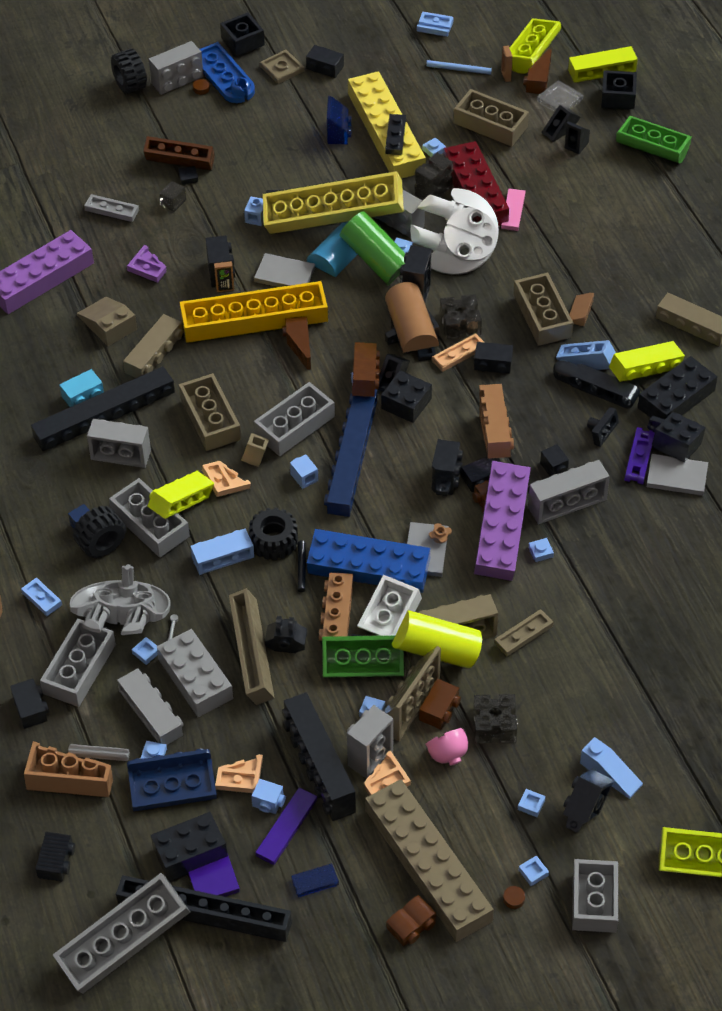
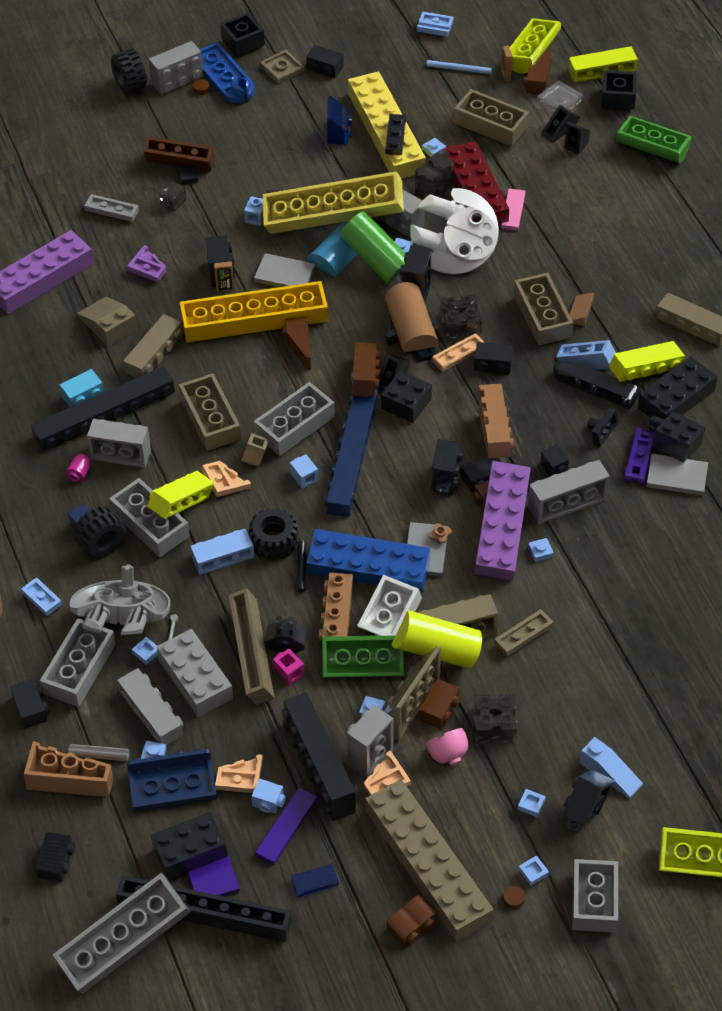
none -> dark pink brick [66,454,91,482]
none -> dark pink brick [273,649,305,686]

